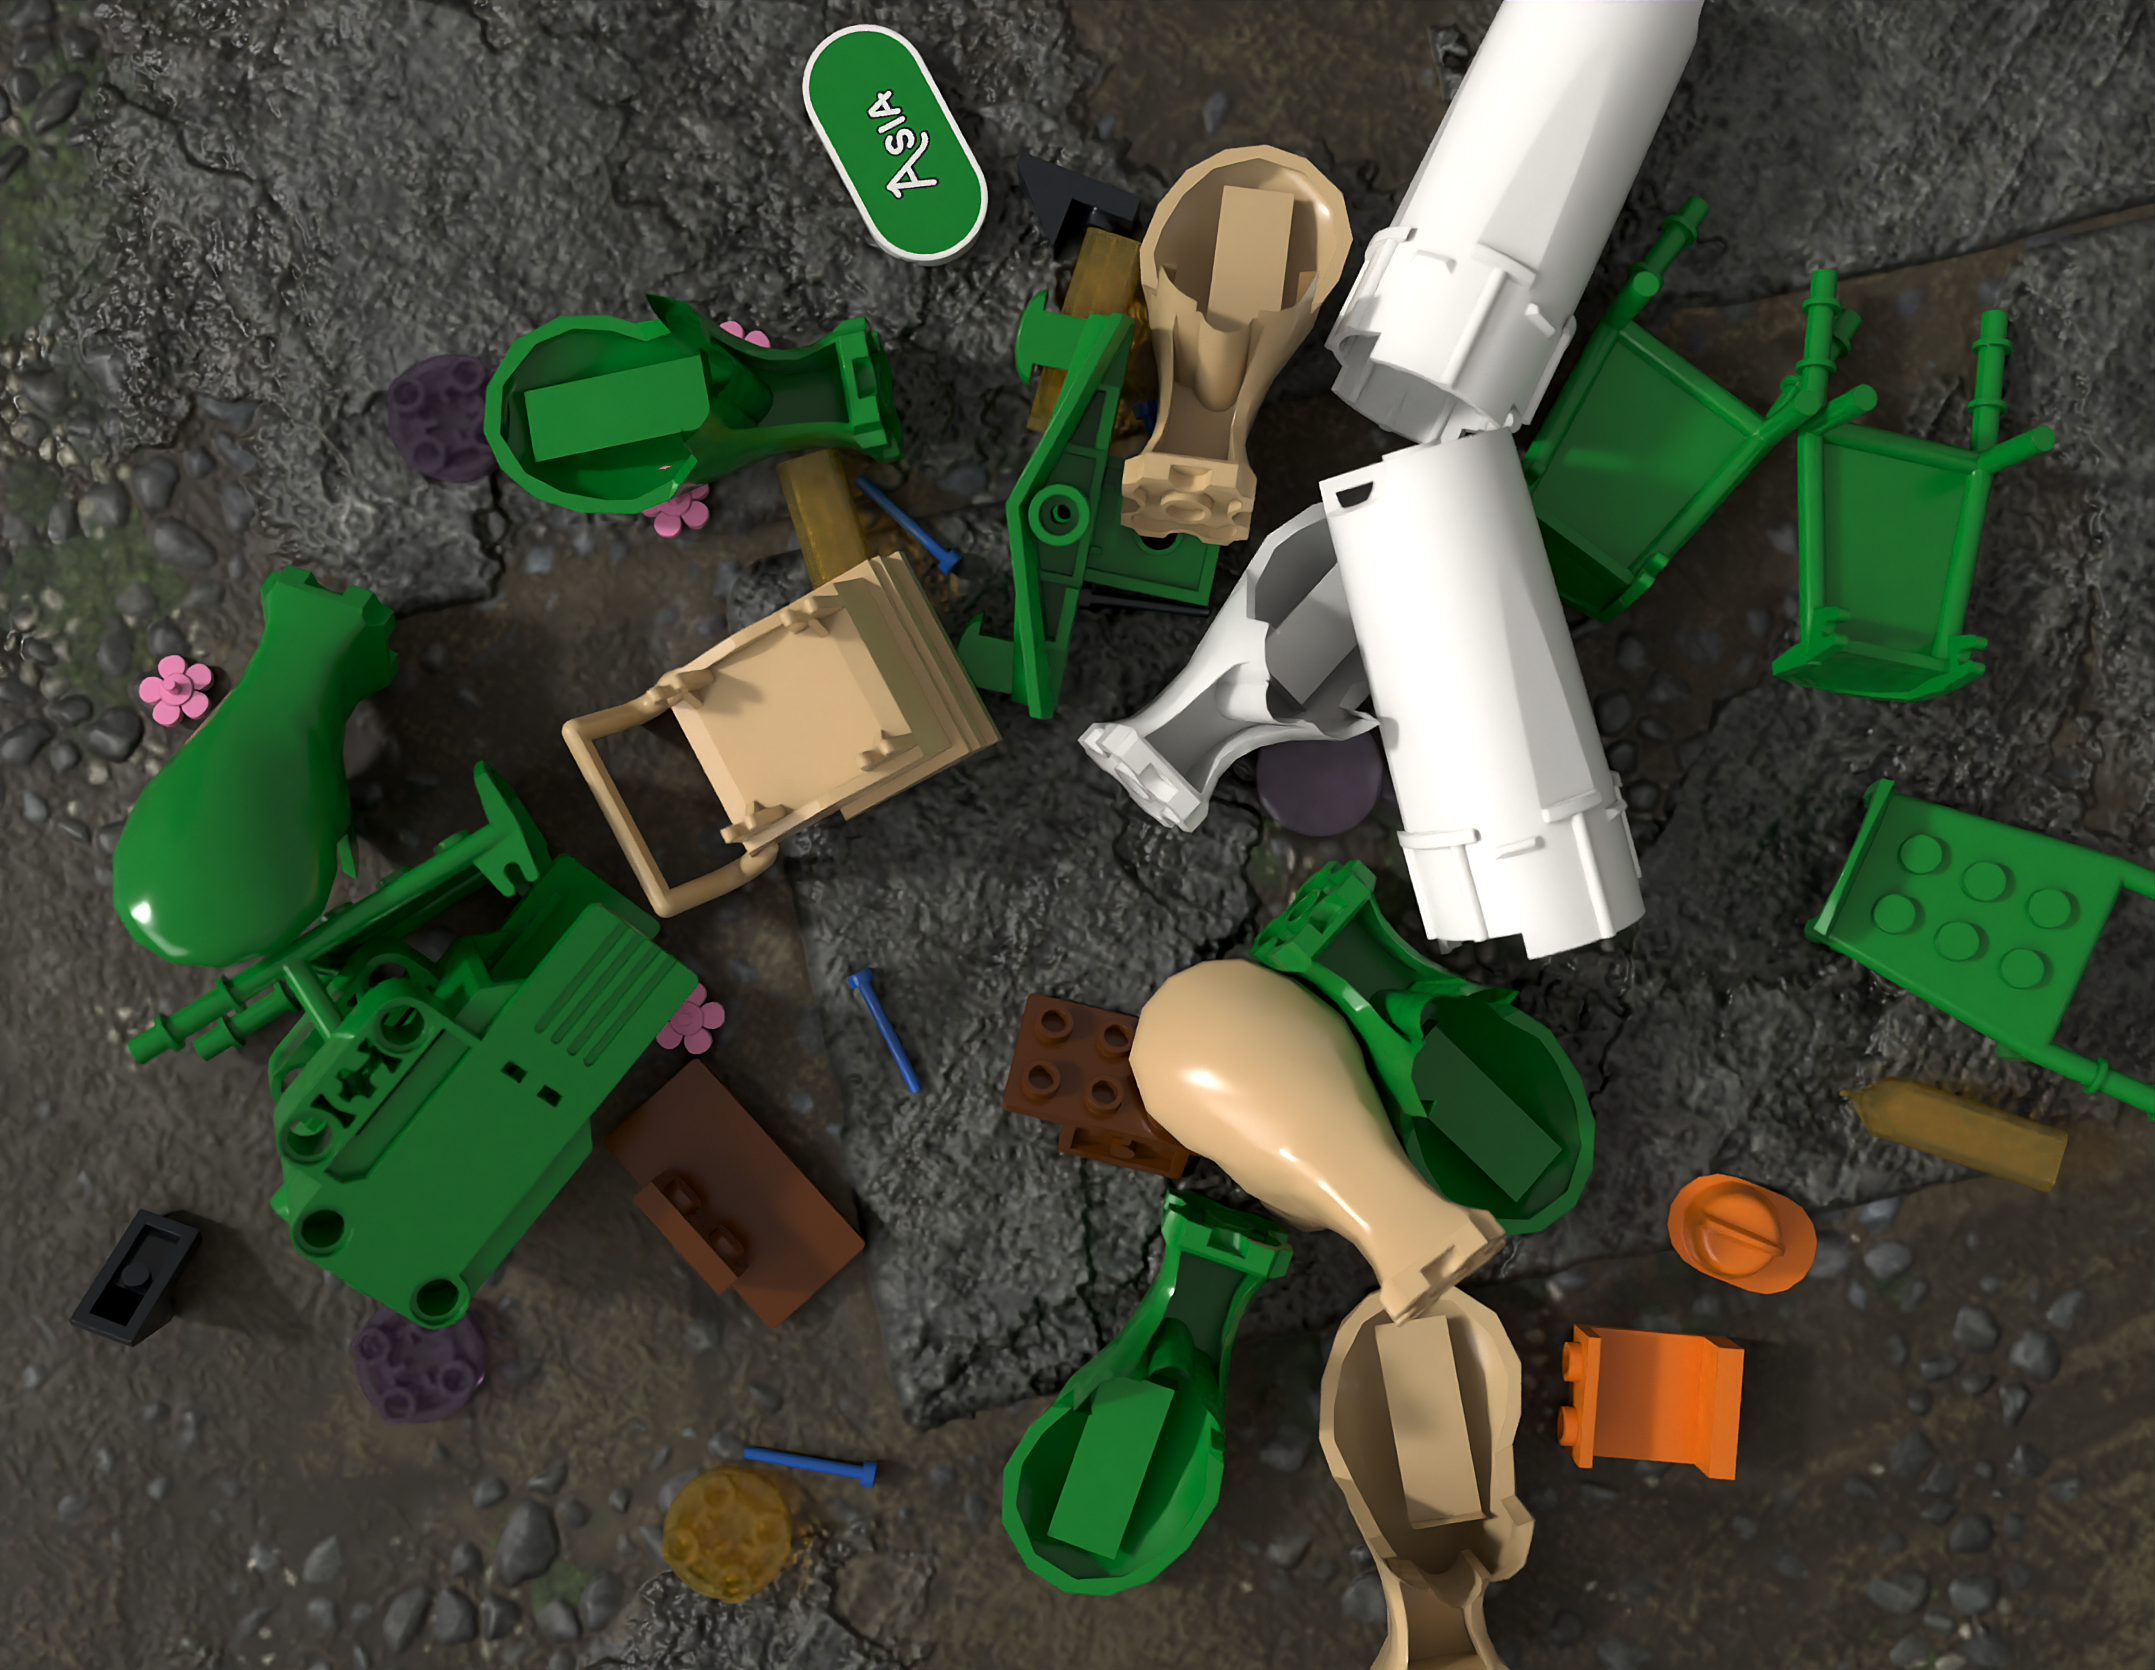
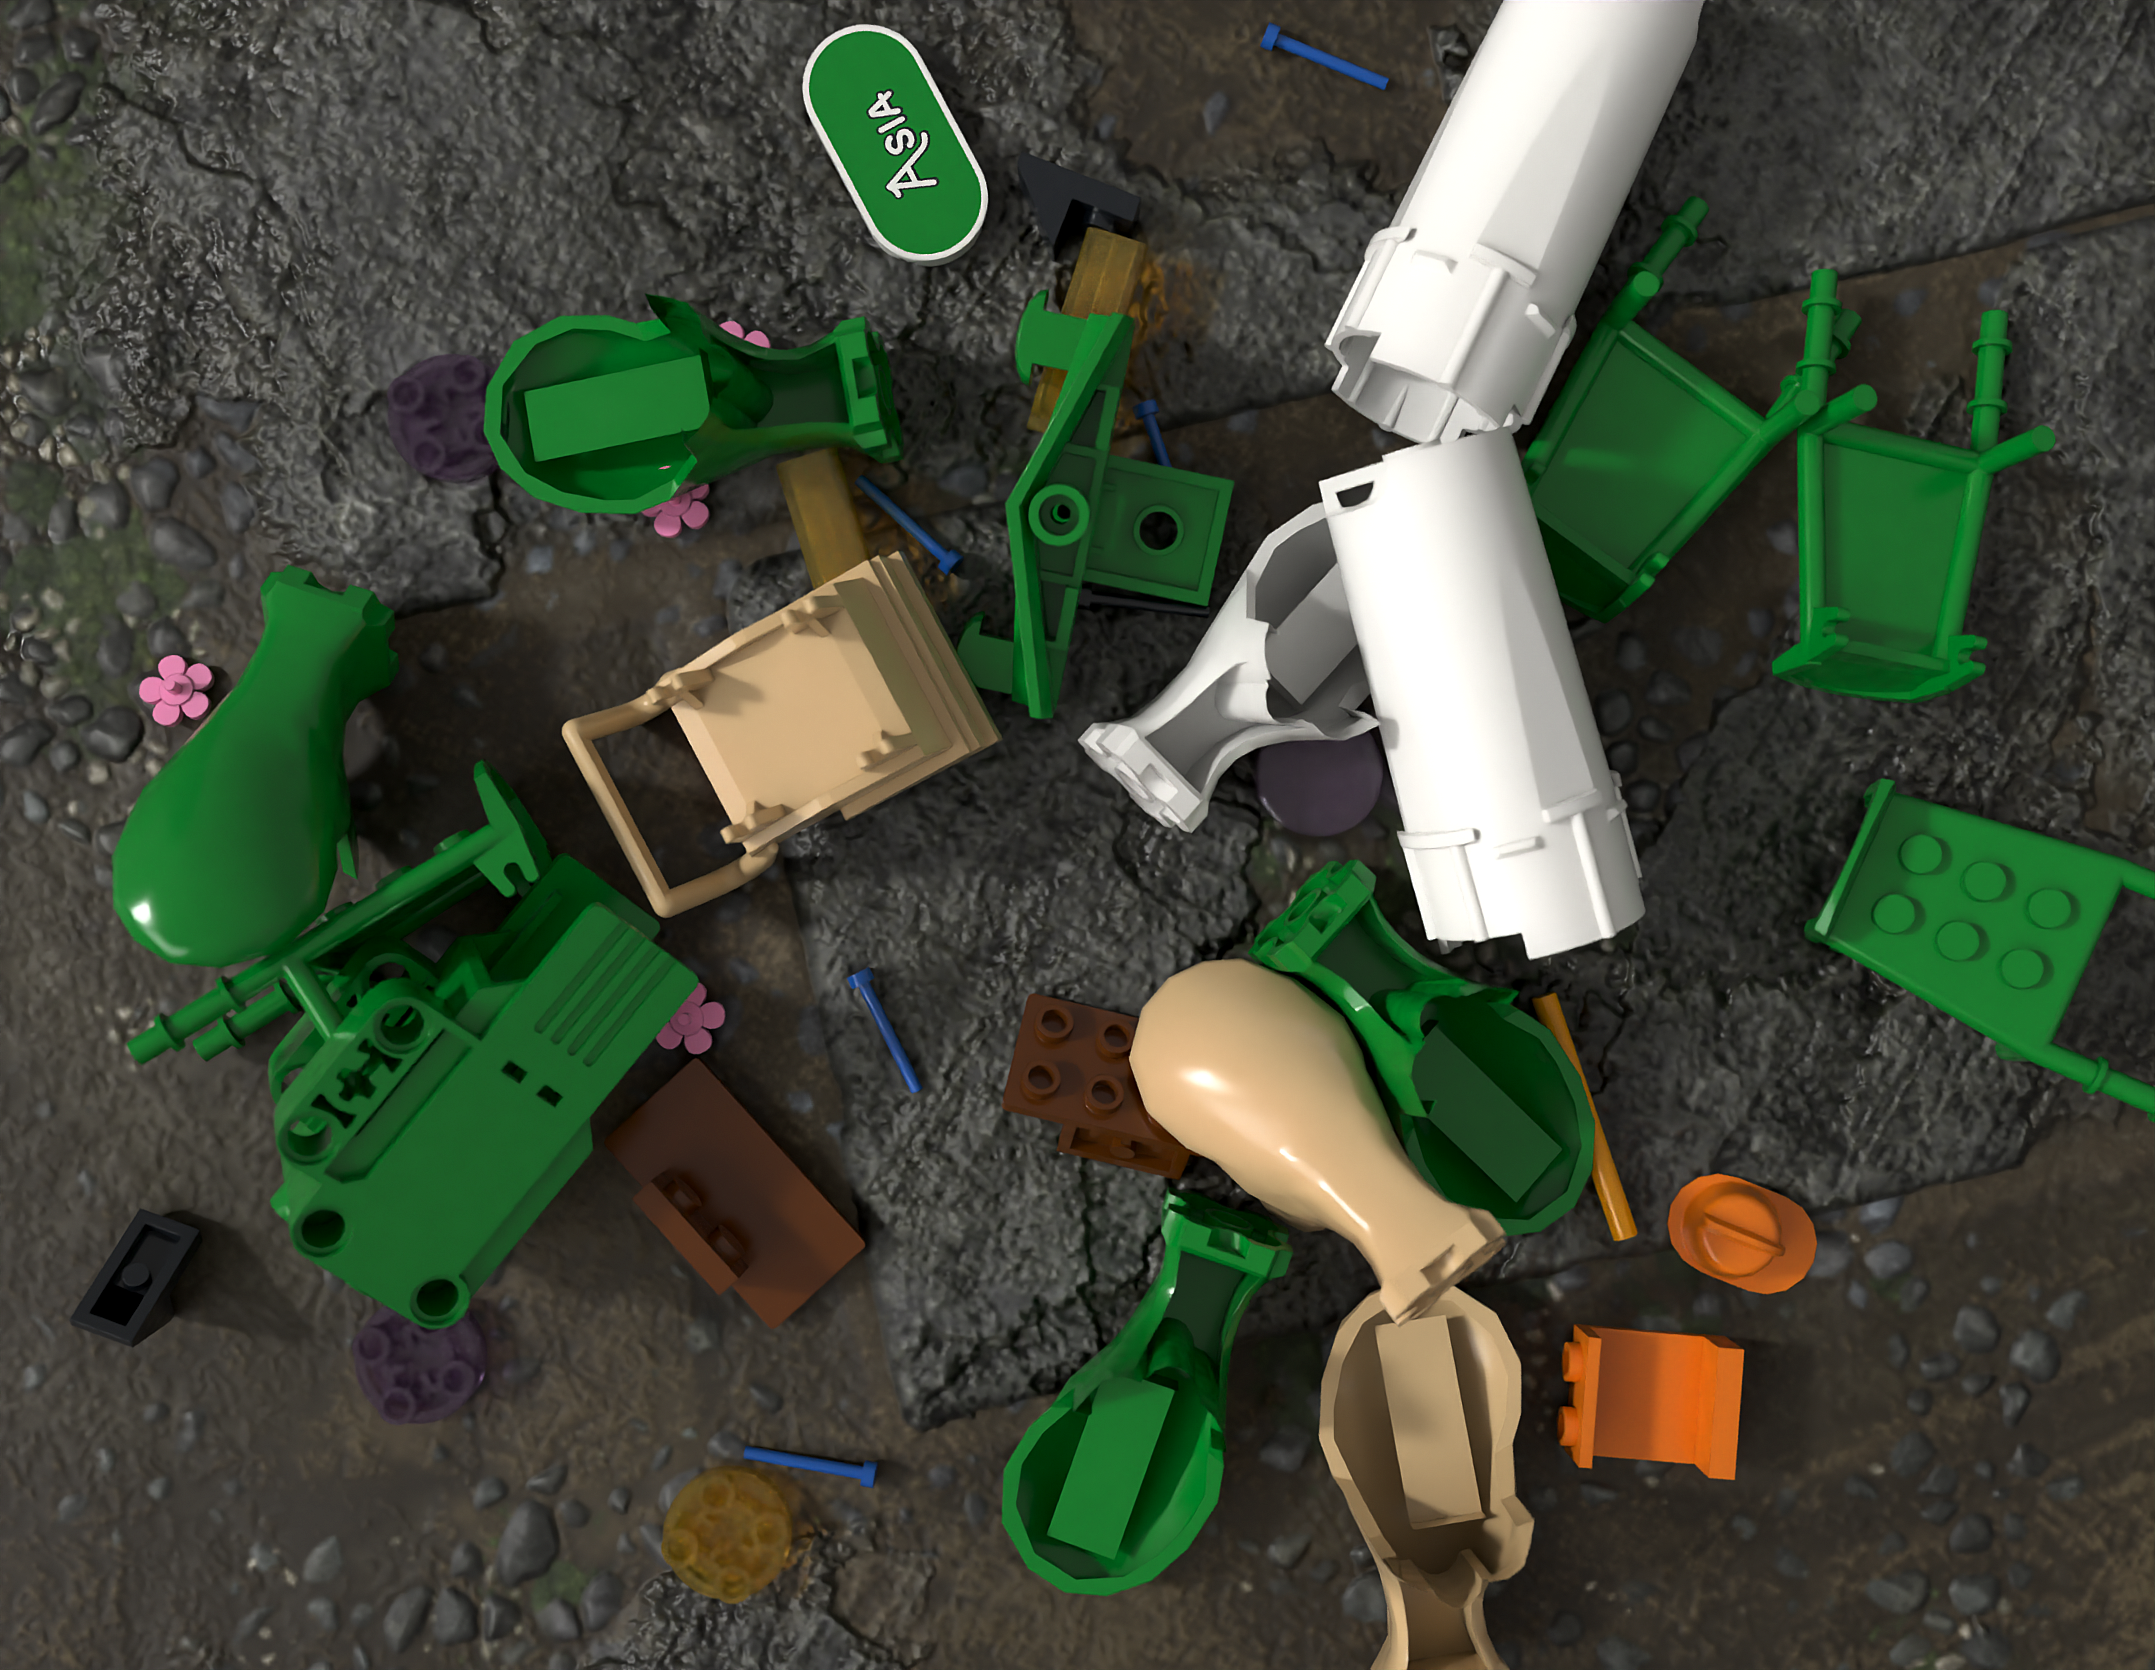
tan animal [1120,145,1353,546] -> none
clear yellow piece [1839,1076,2068,1193] -> none
none -> blue piece [1260,22,1389,91]
none -> light orange bar [1531,991,1638,1241]

